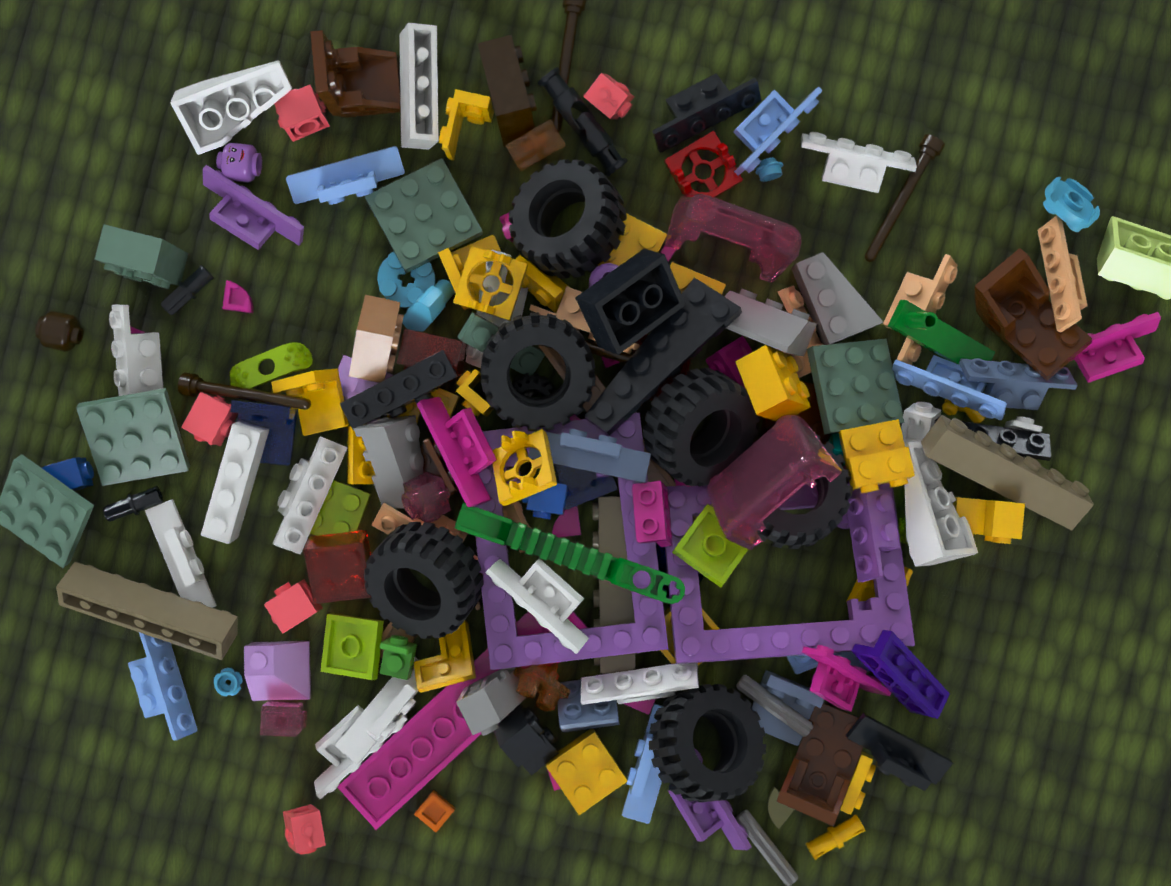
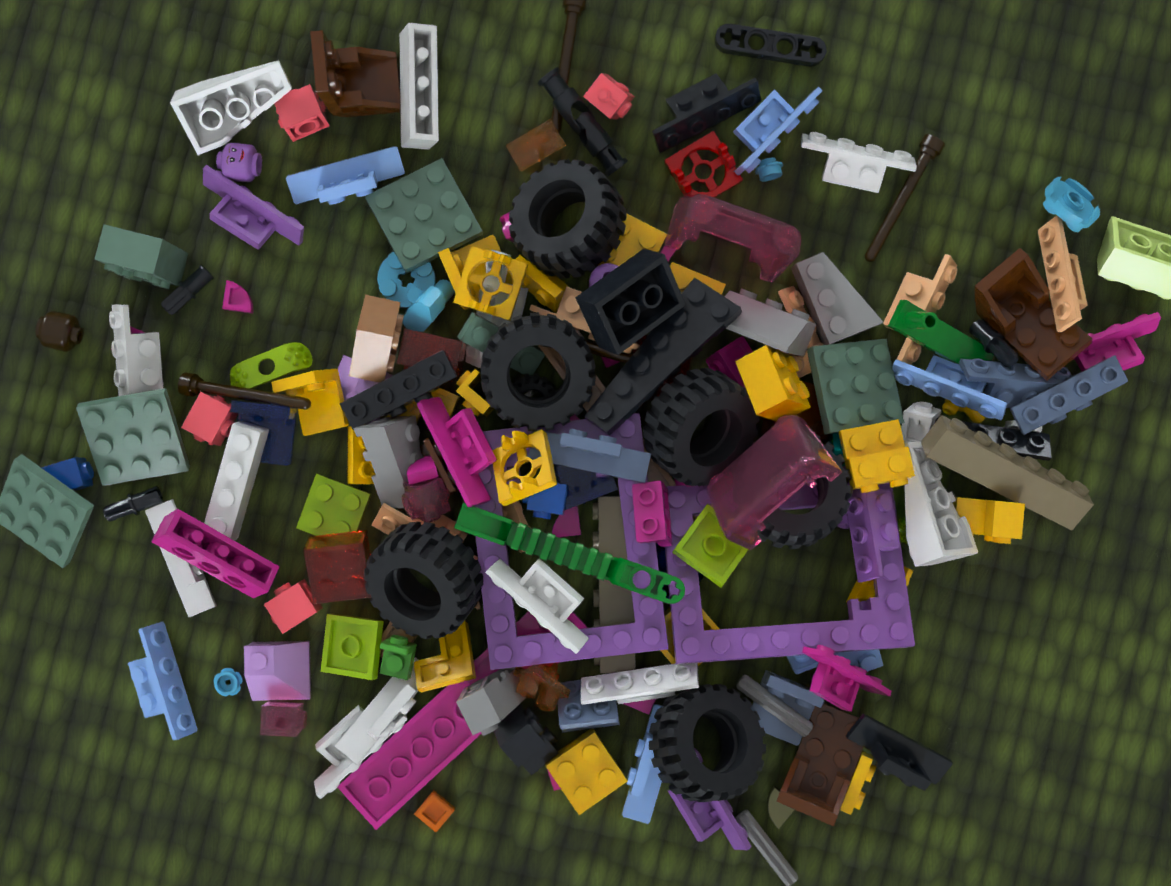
dark tan brick [56,562,238,660] -> none
white bracket [273,436,348,555] -> none
coral head [283,804,326,855] -> none
yellow bracket [439,89,494,160] -> none
dark brown wedge [478,35,537,147] -> none
yellow pin [805,814,865,860] -> none
dark purple fence [851,630,950,719] -> none
none -> dark pink brick [151,509,280,598]
none -> dark pink tile [407,455,438,485]
none -> black beam [714,24,827,67]
none -> black axle [969,319,1019,367]
none -> sand blue bracket [1010,355,1128,435]

